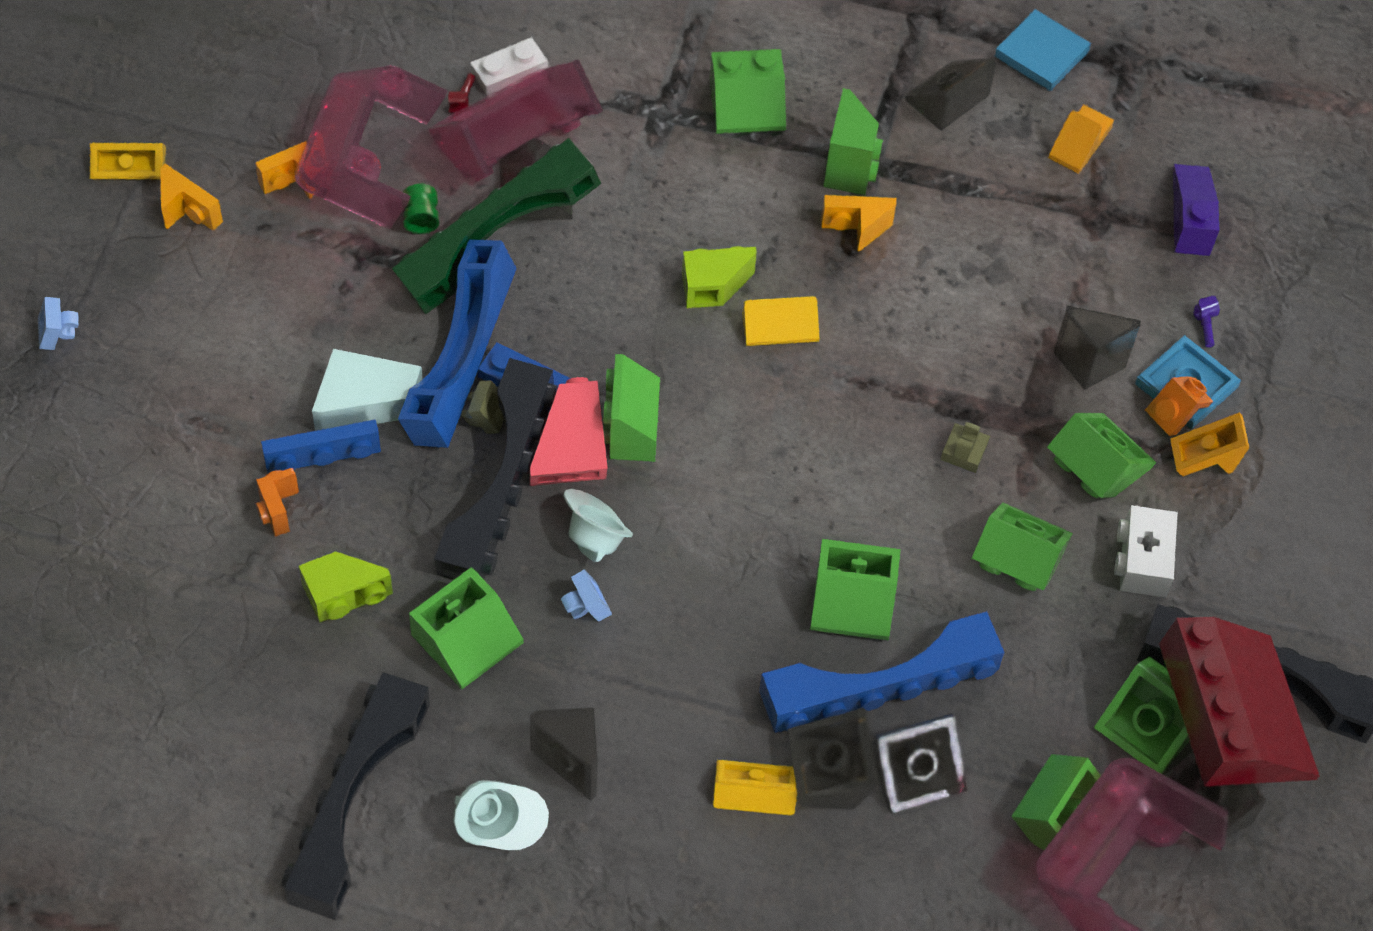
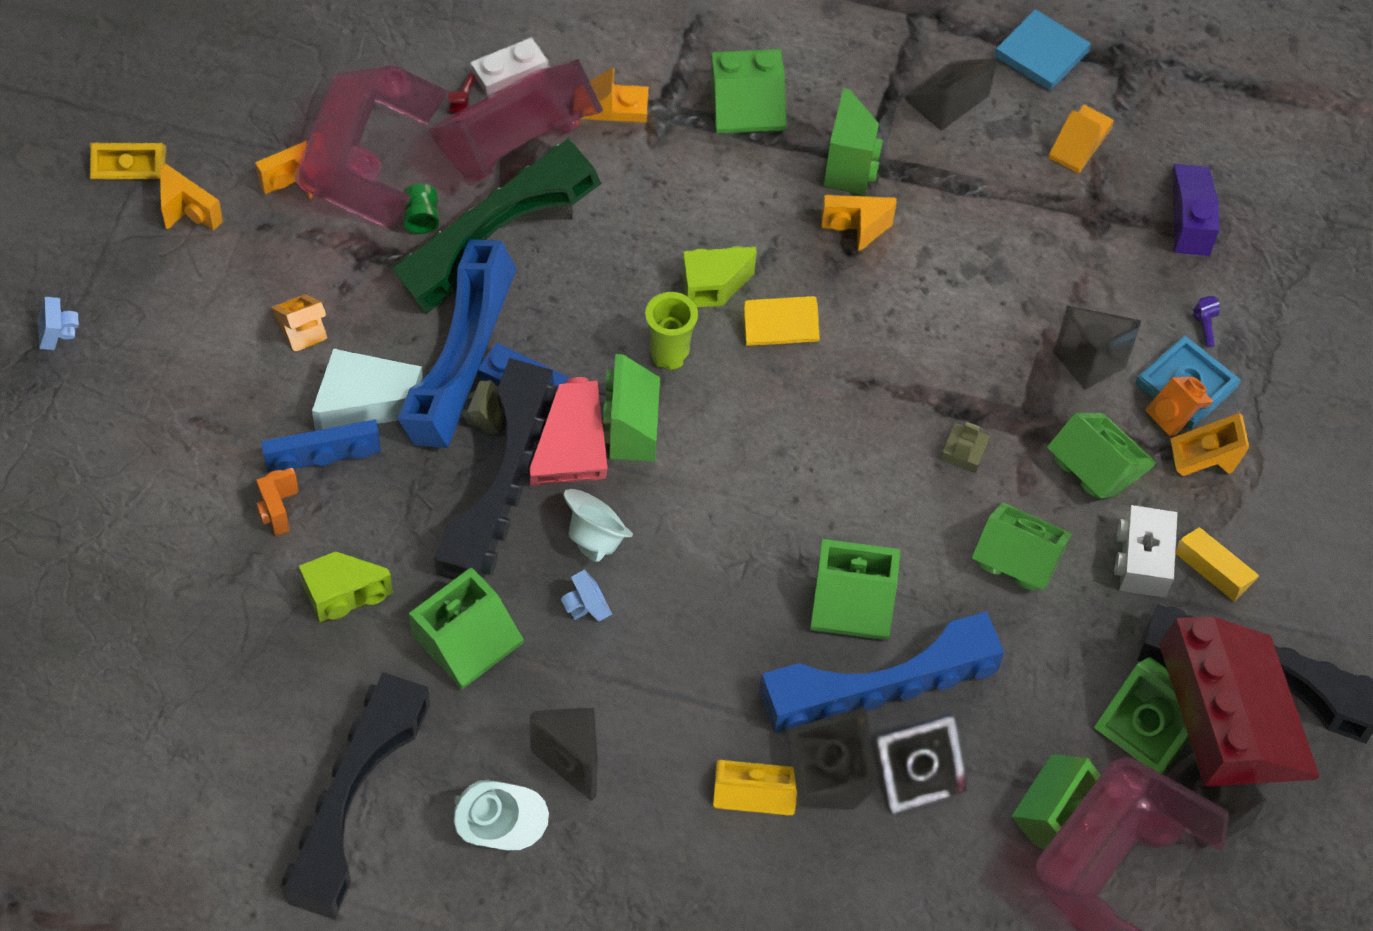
none -> light orange slope [271,294,327,351]
none -> light orange slope [577,68,648,123]
none -> lime plant [645,292,698,370]
none -> yellow slope [1175,527,1259,602]

